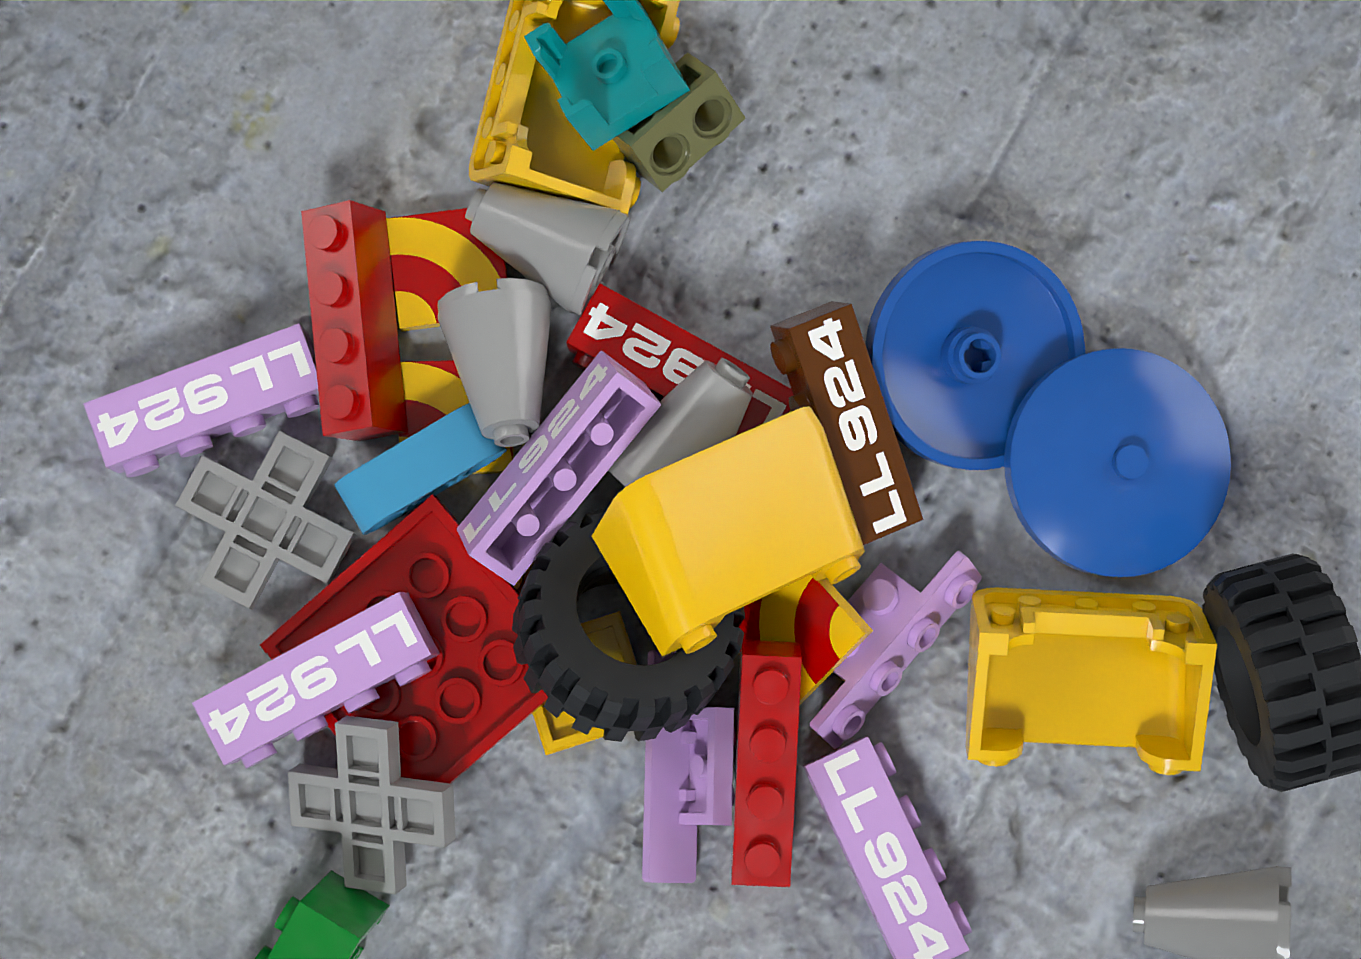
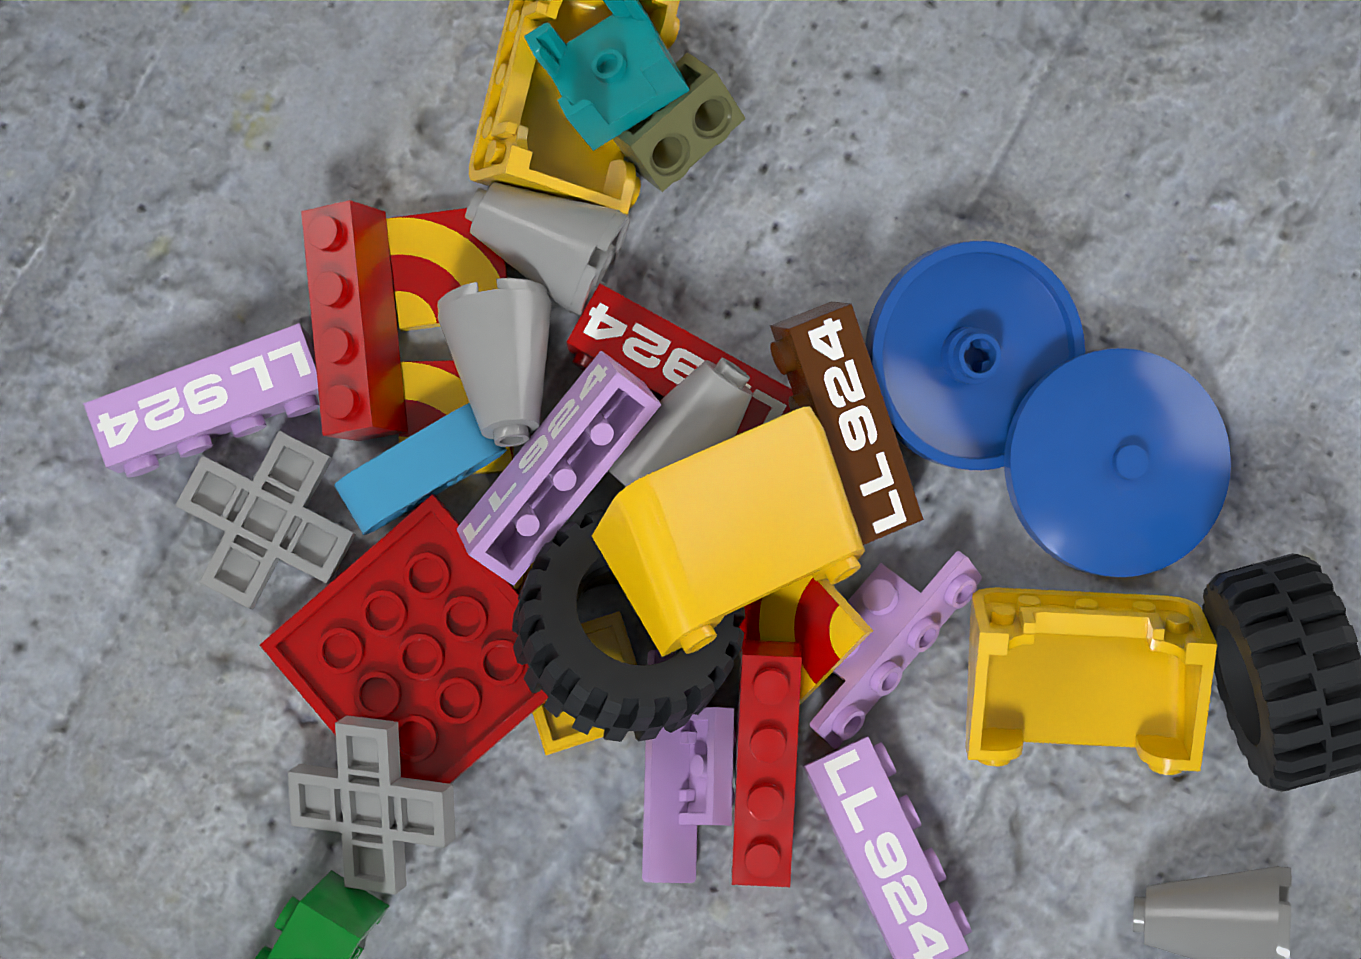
lavender brick [192,592,440,769] -> none

